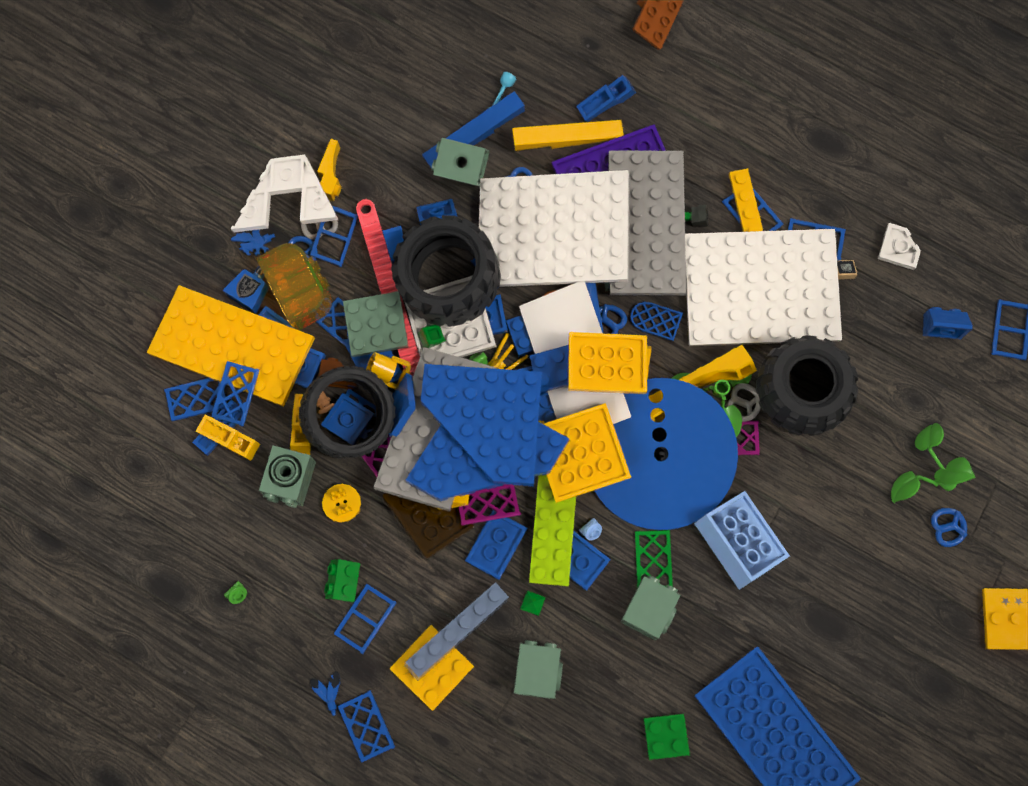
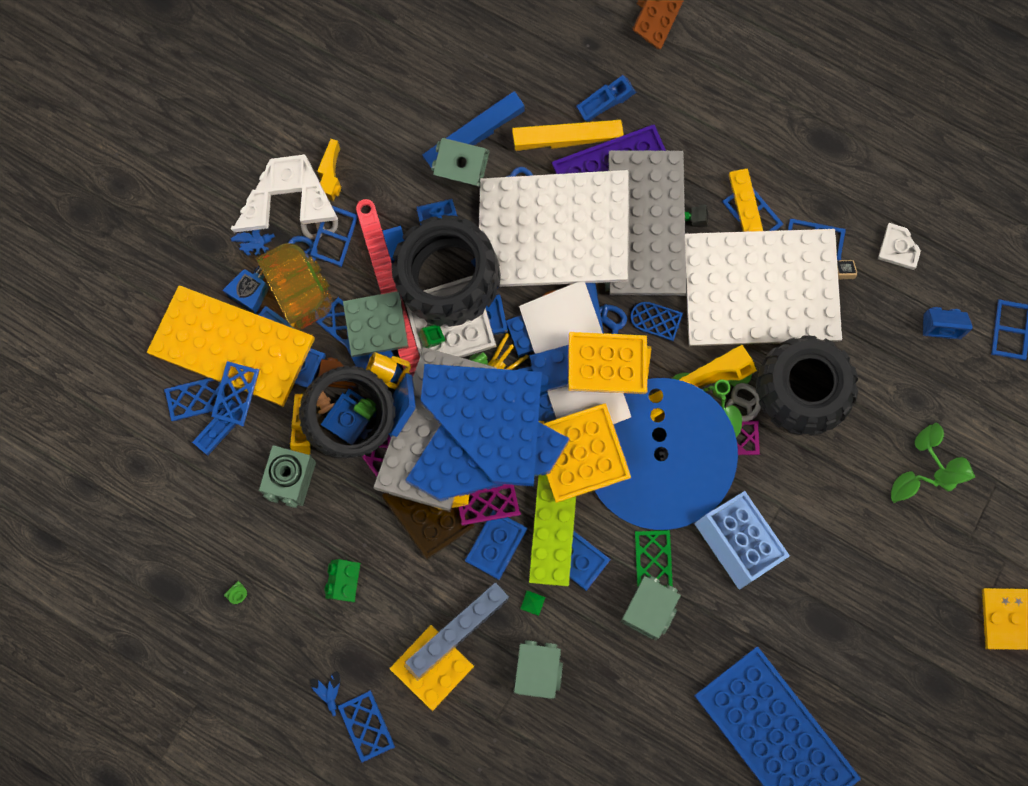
yellow slope [196,414,260,461] -> none
yellow plate [322,484,361,523] -> none
blue window [334,584,396,654] -> none
medium azure hinge [492,72,516,106] -> none
light blue plate [579,518,602,540] -> none
green plate [643,714,690,760] -> none
blue piece [931,508,967,547] -> none
none -> bright green plate [353,398,377,421]

